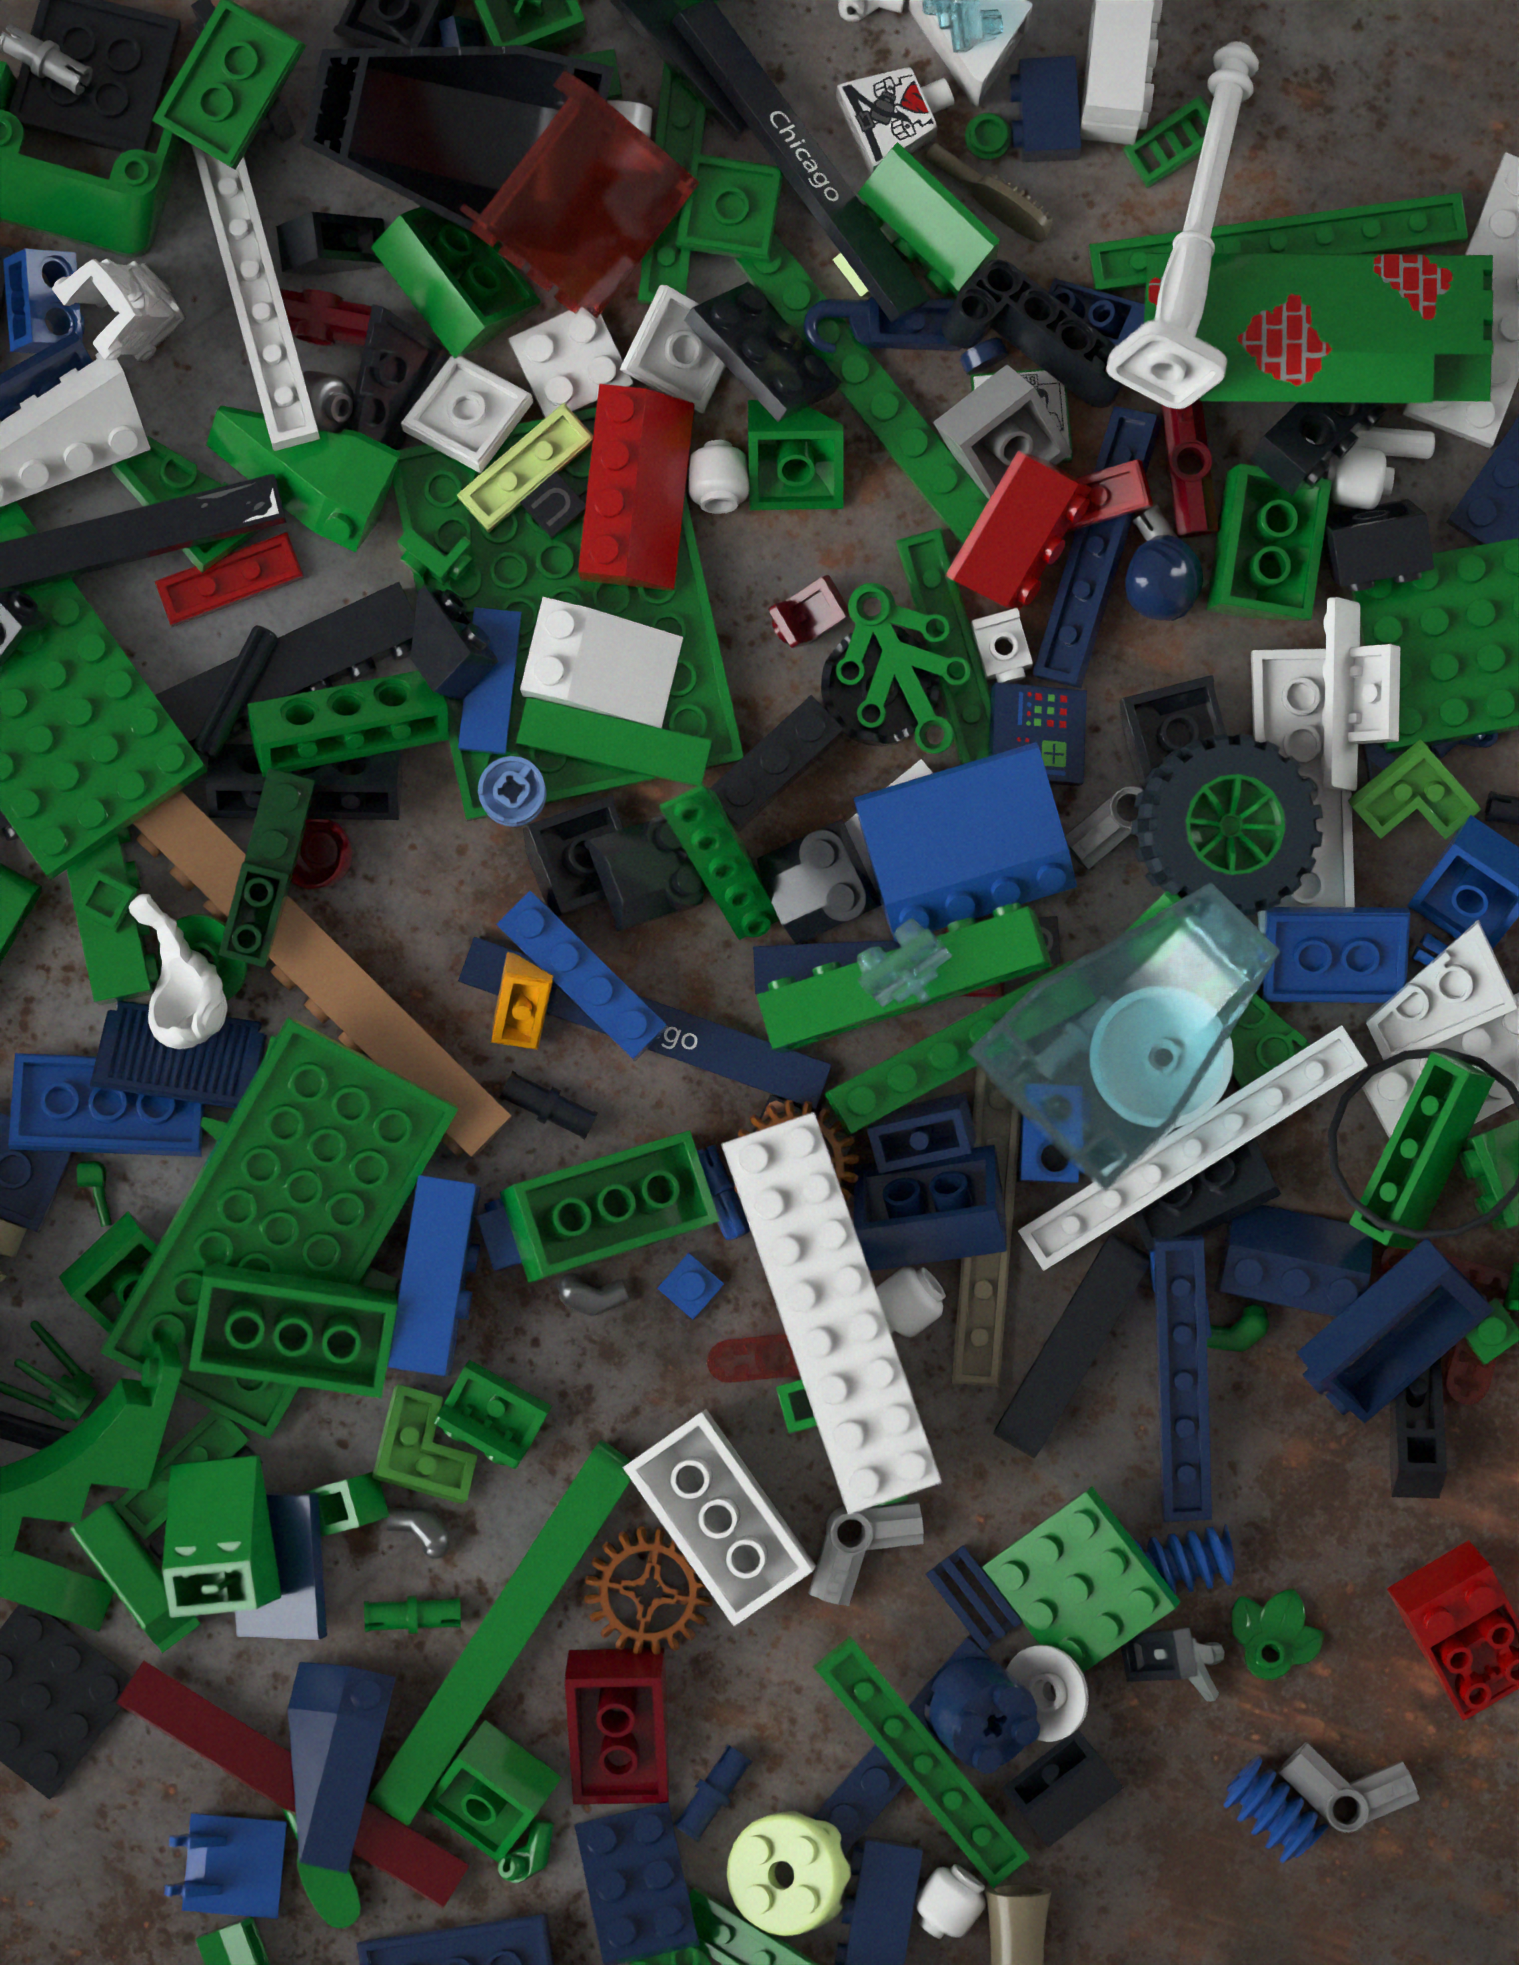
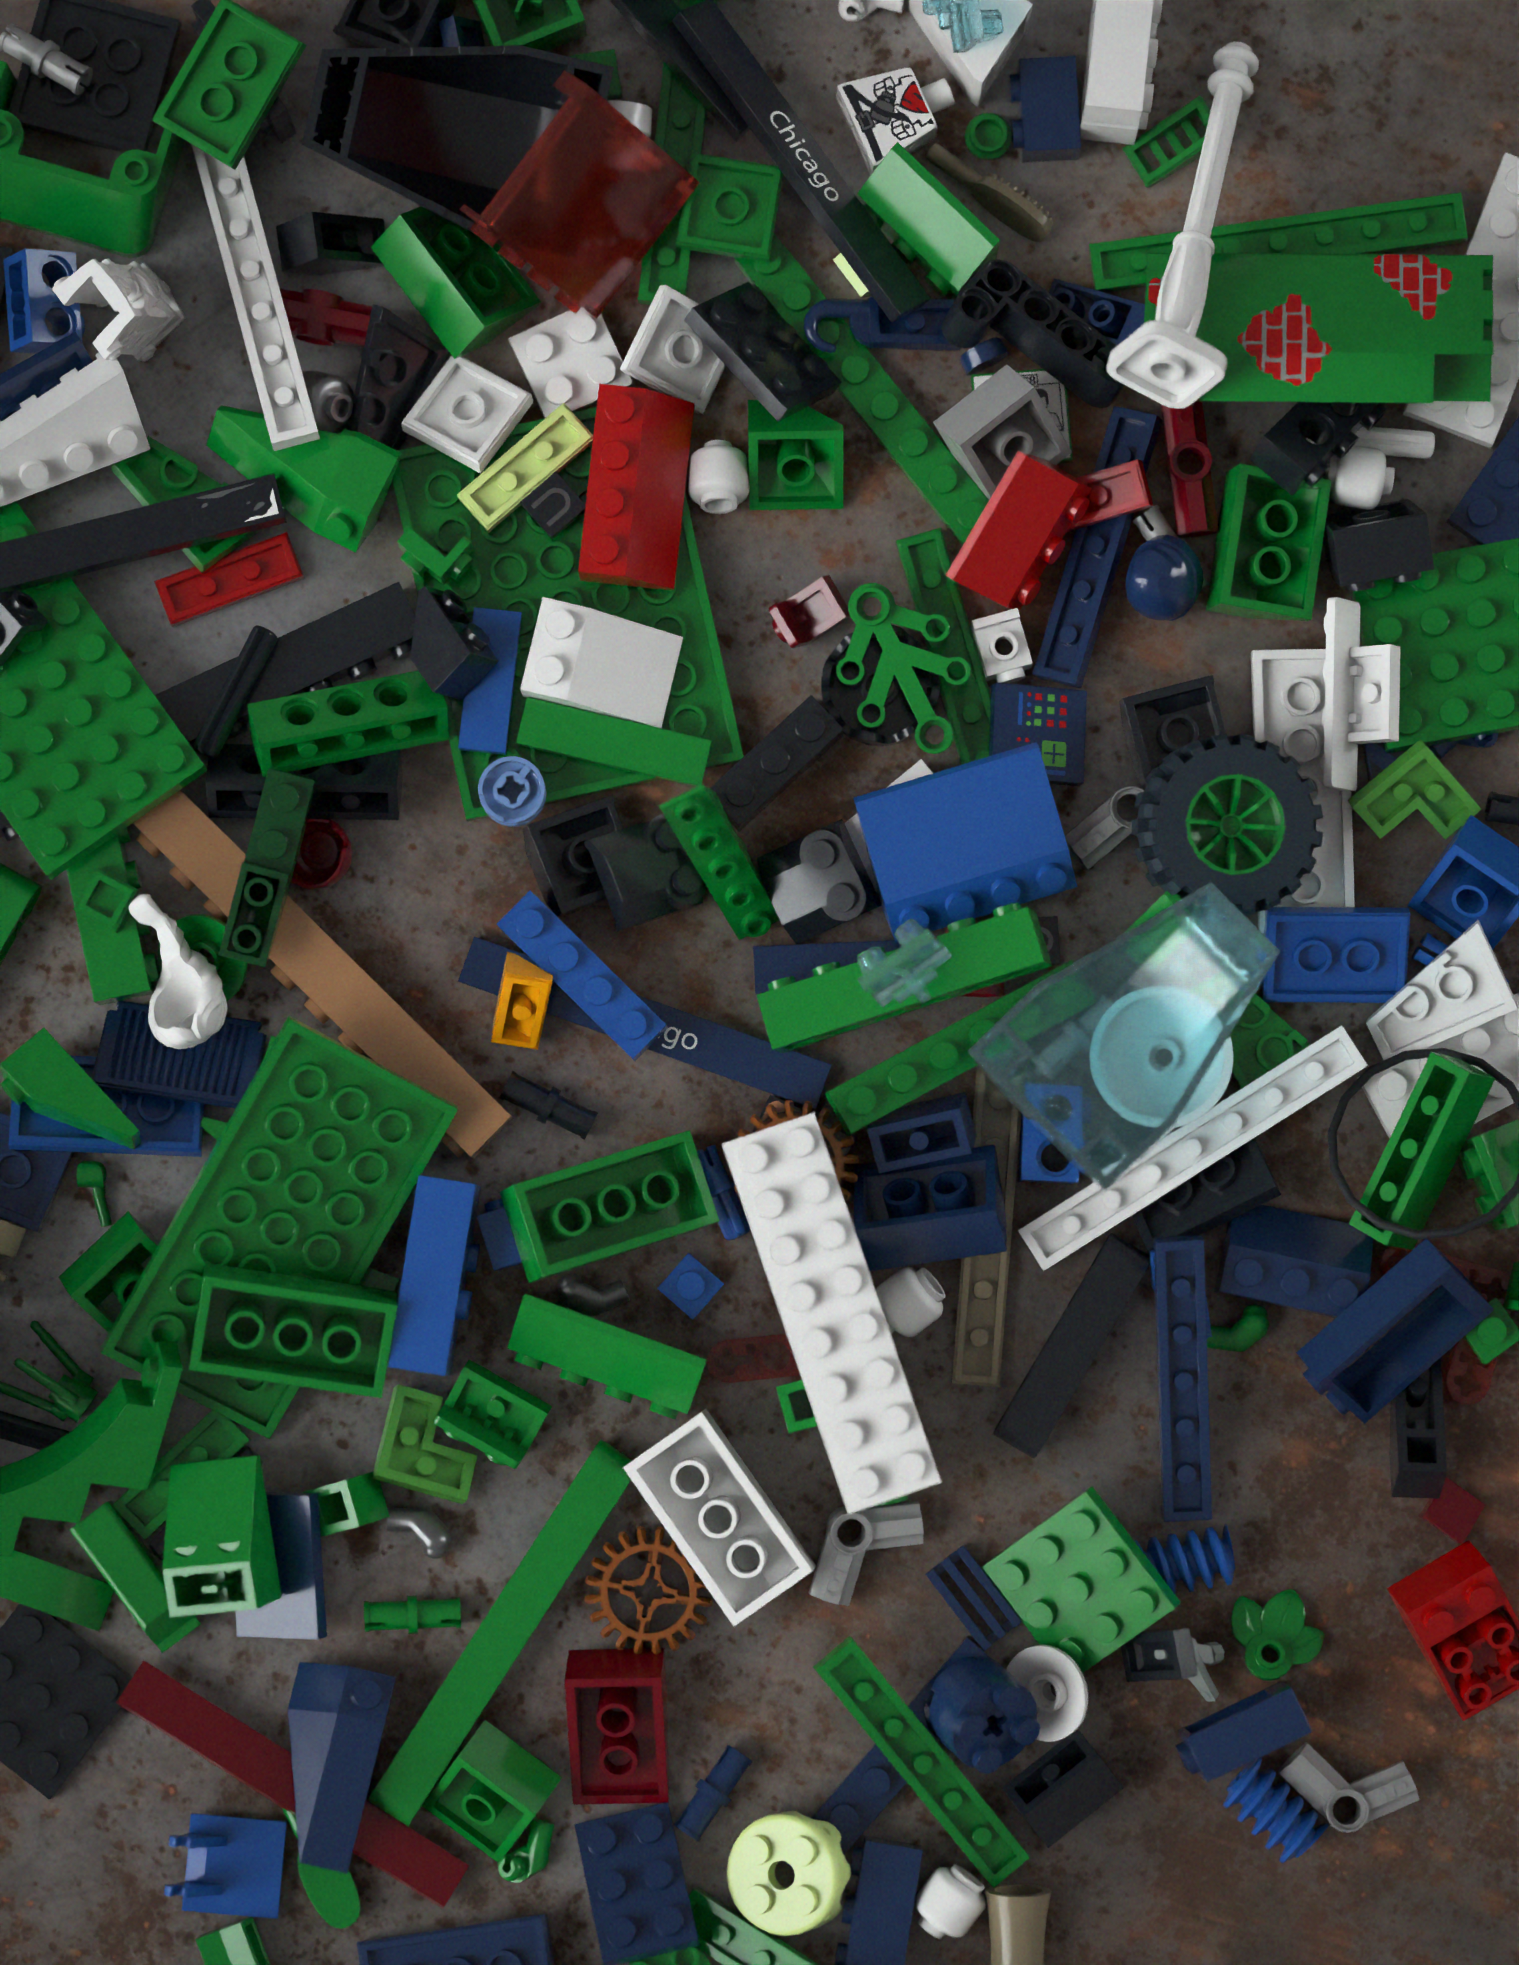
none -> green slope [0,1027,141,1149]
none -> green slope [507,1294,708,1420]
none -> dark blue window [1175,1681,1312,1782]
none -> dark red slope [1418,1477,1485,1545]

